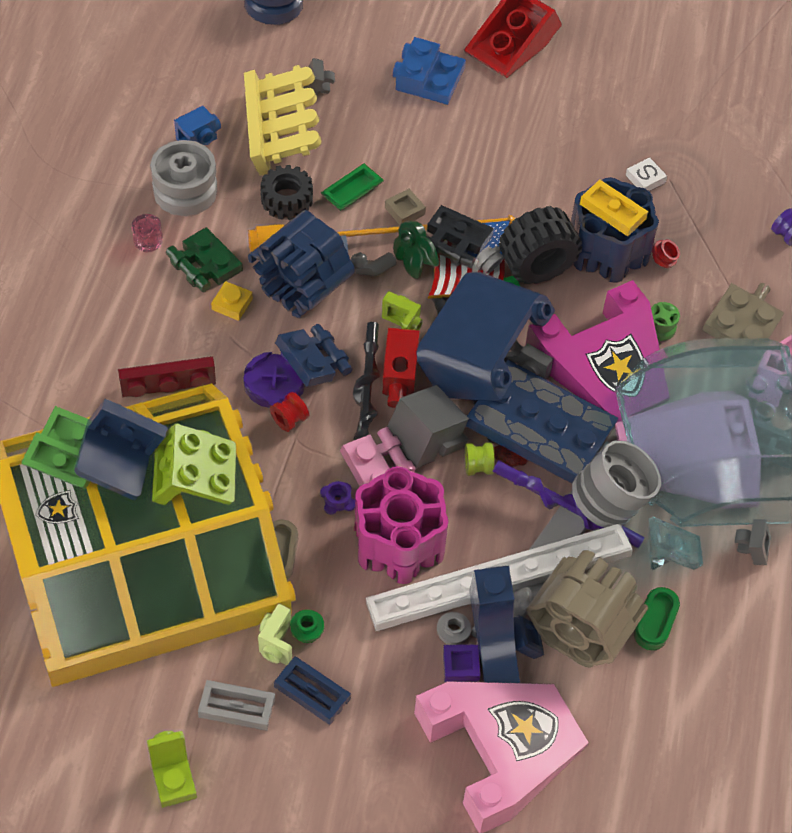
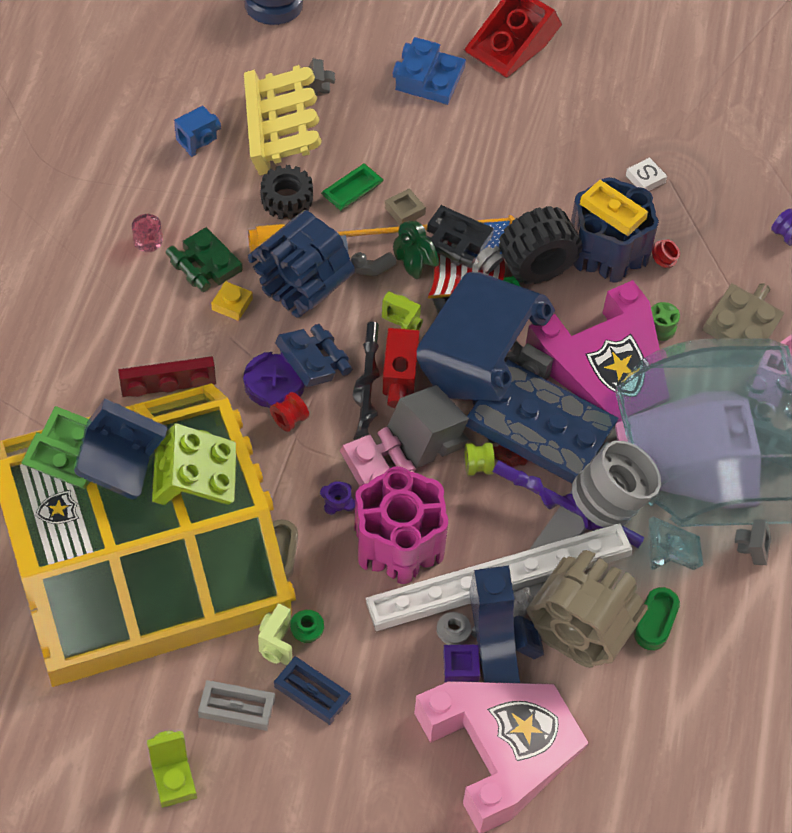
light grey wheel [150,140,218,216] -> none

